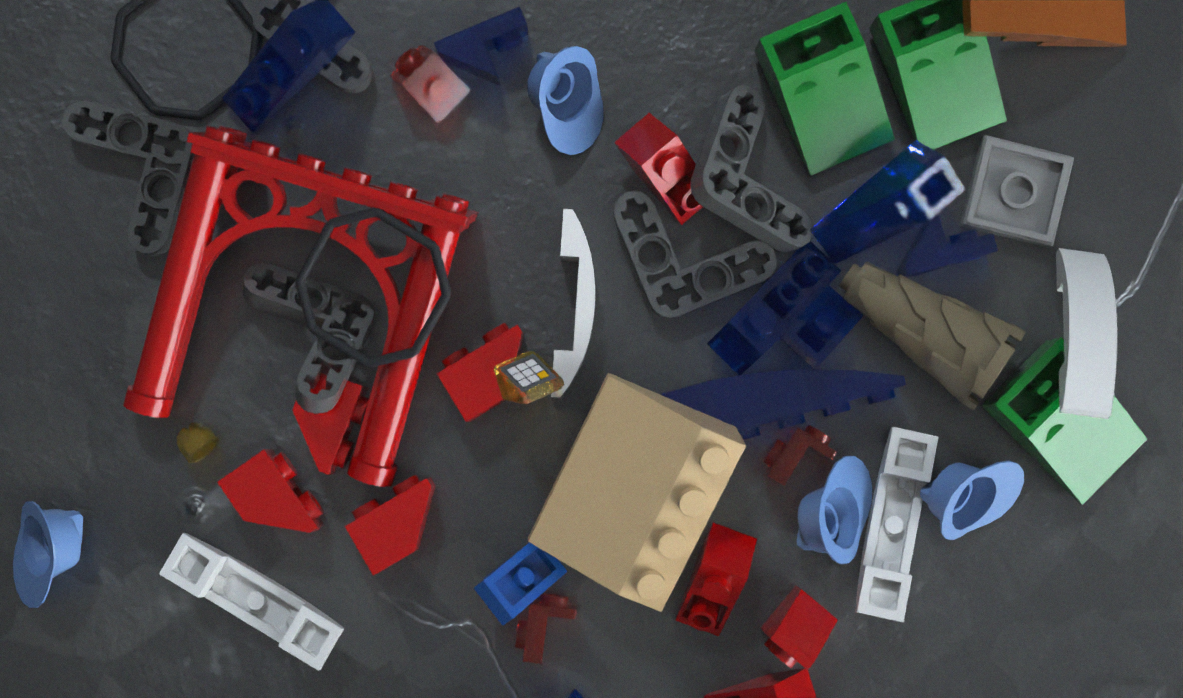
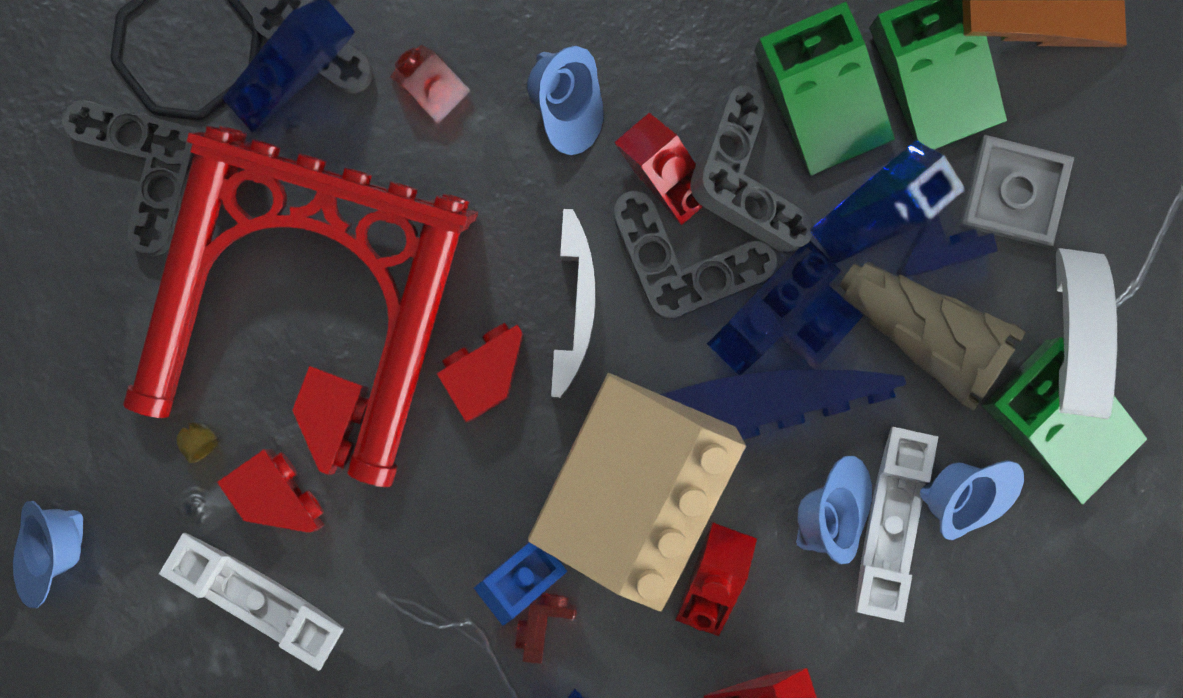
dark grey beam [243,263,374,414] -> none
black piece [295,207,451,367] -> none
red slope [345,474,436,576] -> none
clear blue slope [433,7,529,85] -> none
slope [494,351,565,404] -> none
red slope [761,585,838,670] -> none
clear red bracket [763,425,838,486] -> none

